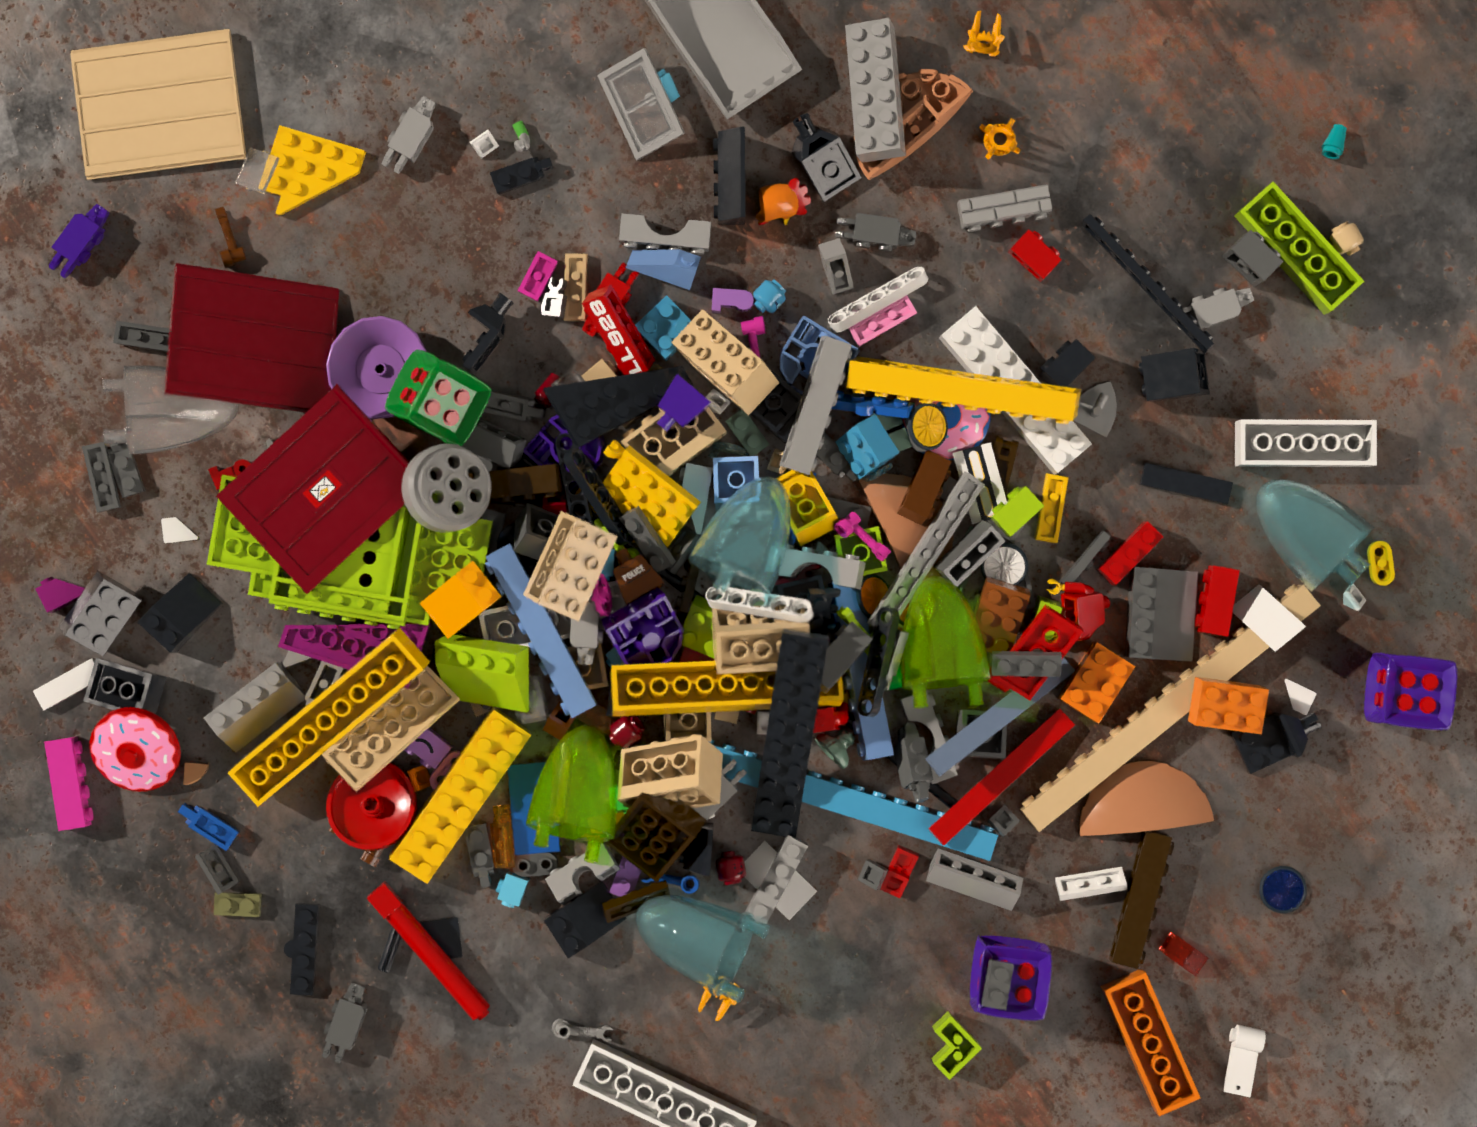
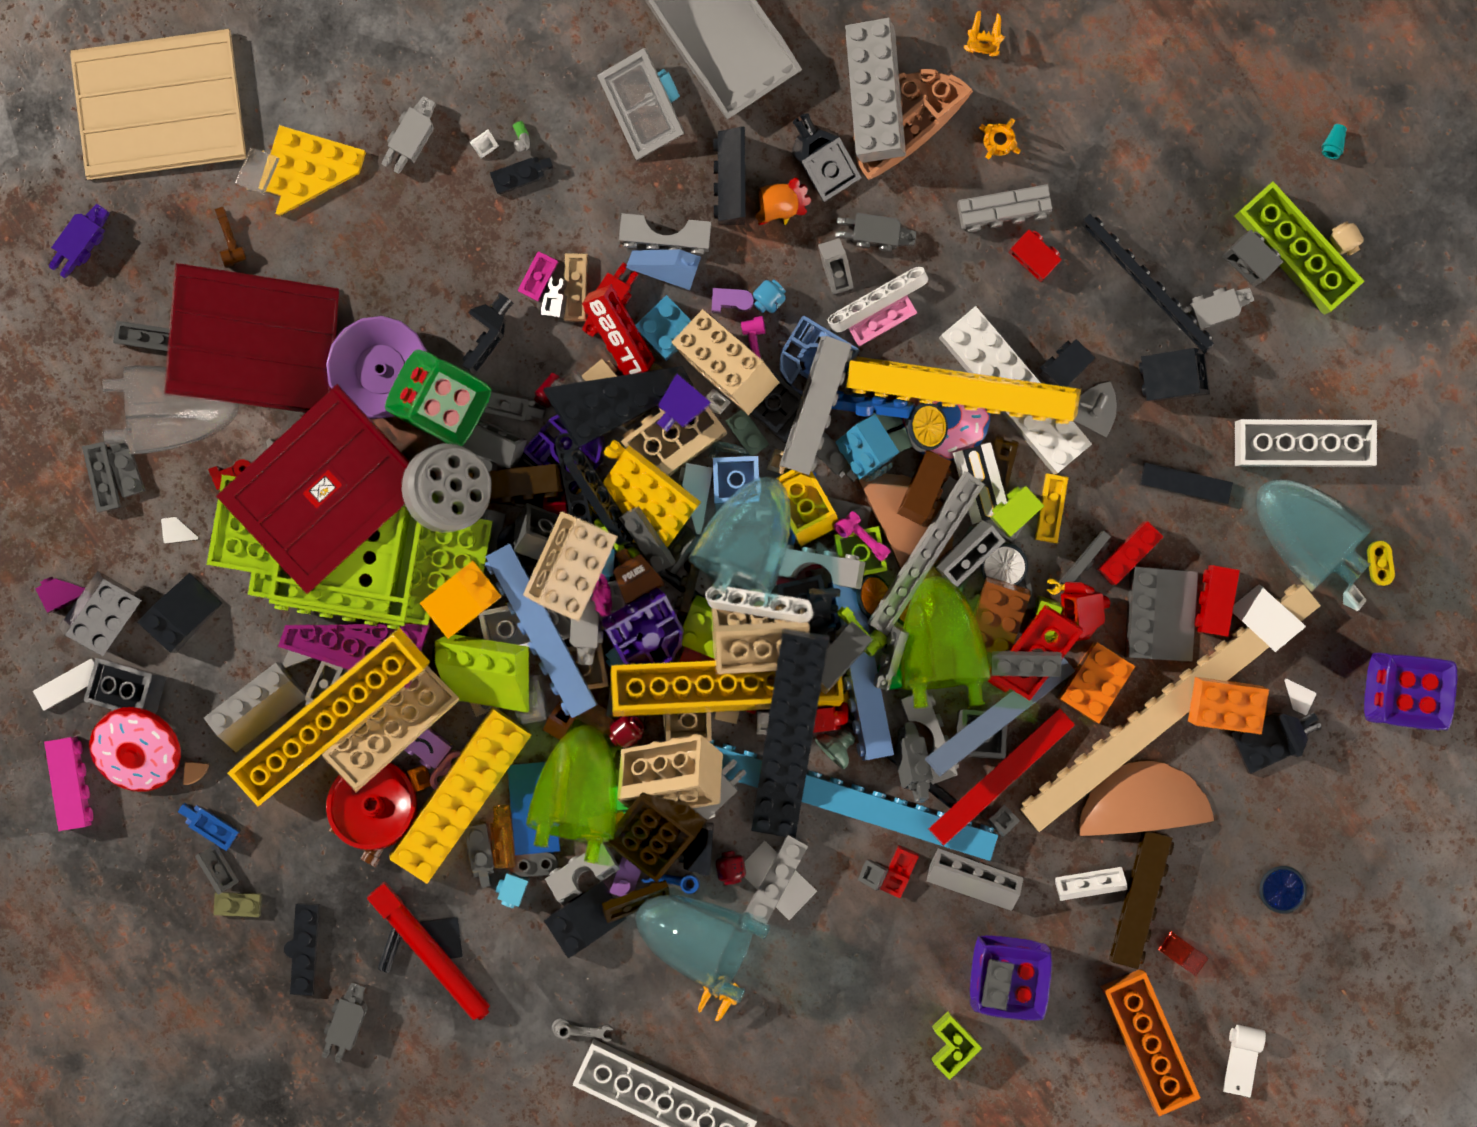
black beam [857,607,900,717] -> none

